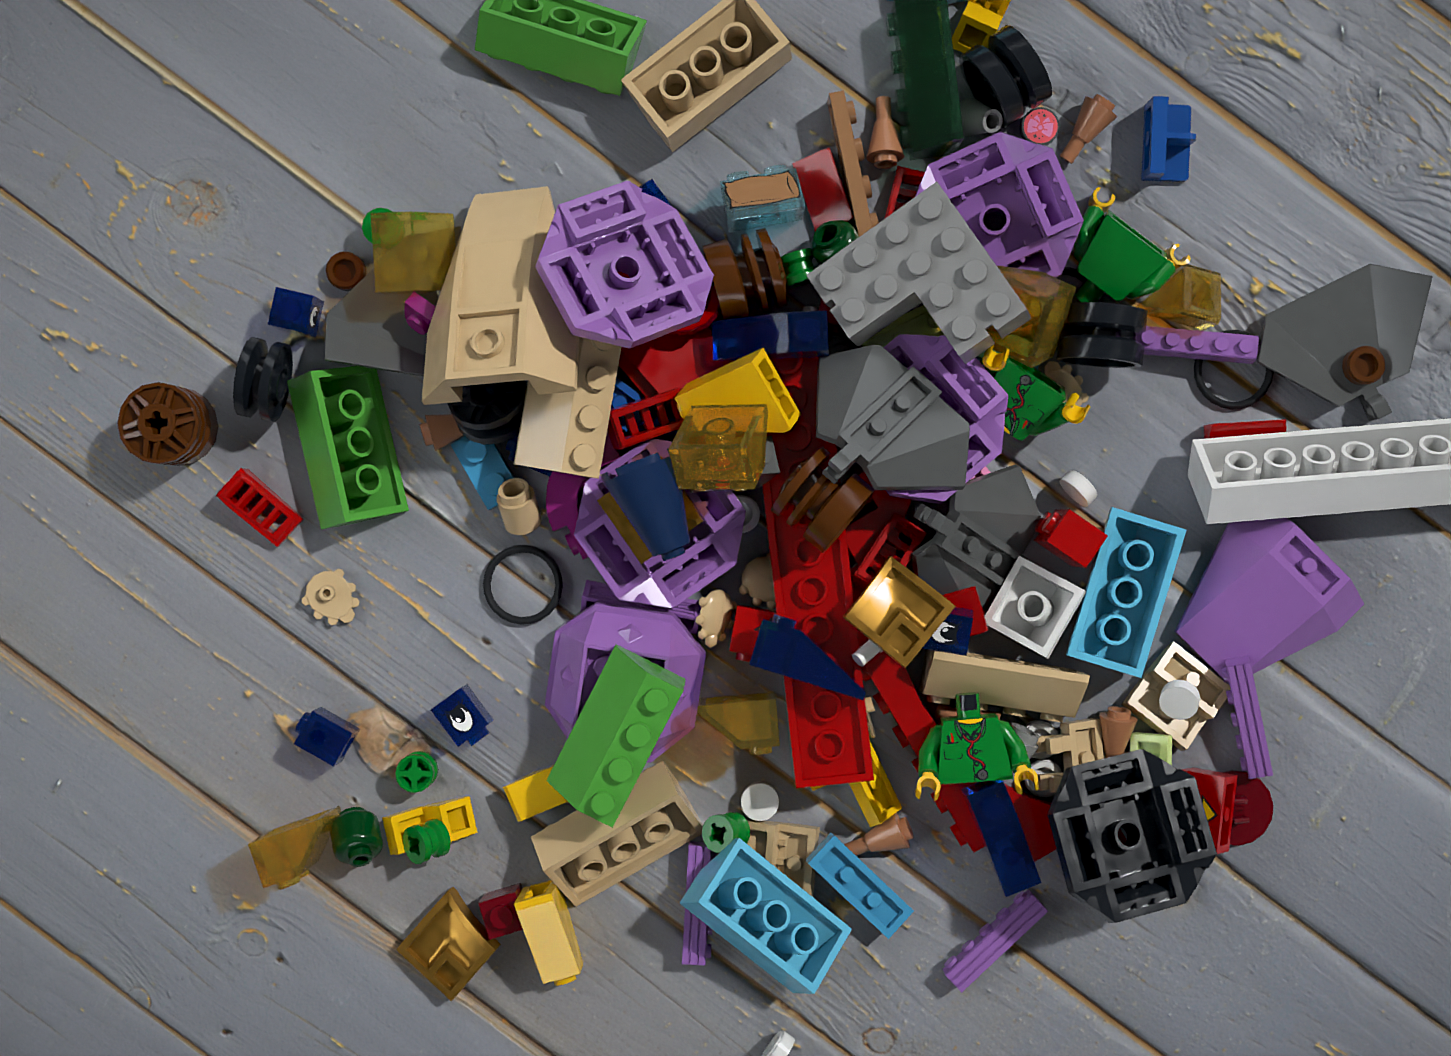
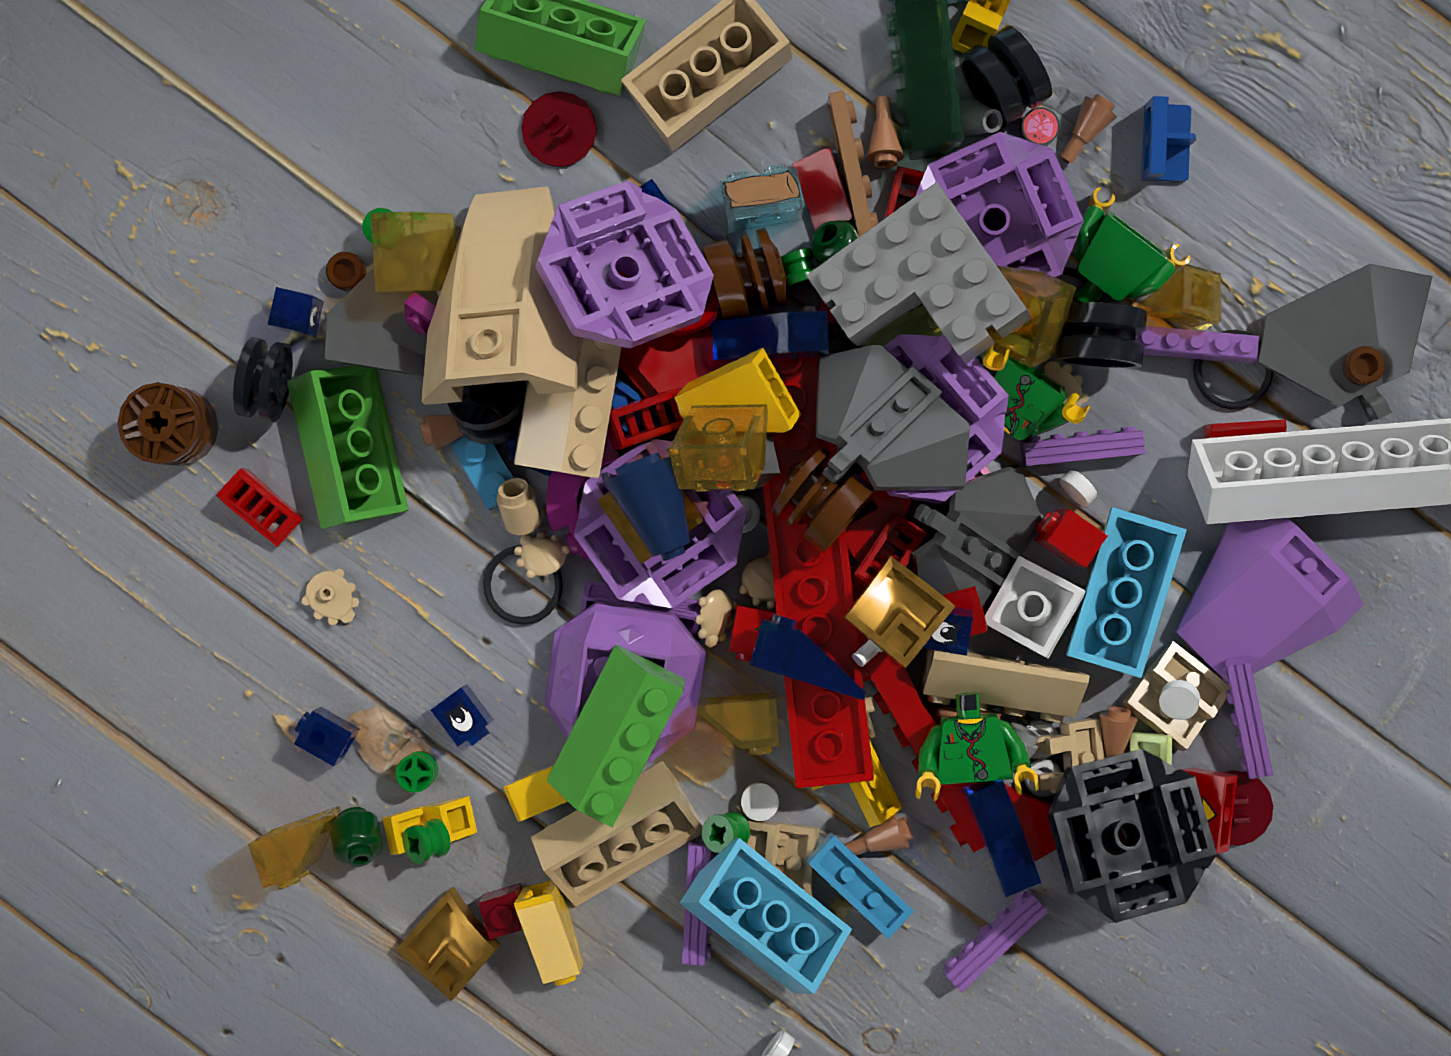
none -> tan piece [514,531,570,578]
none -> dark red piece [521,91,597,168]
none -> medium lavender piece [1020,426,1145,467]

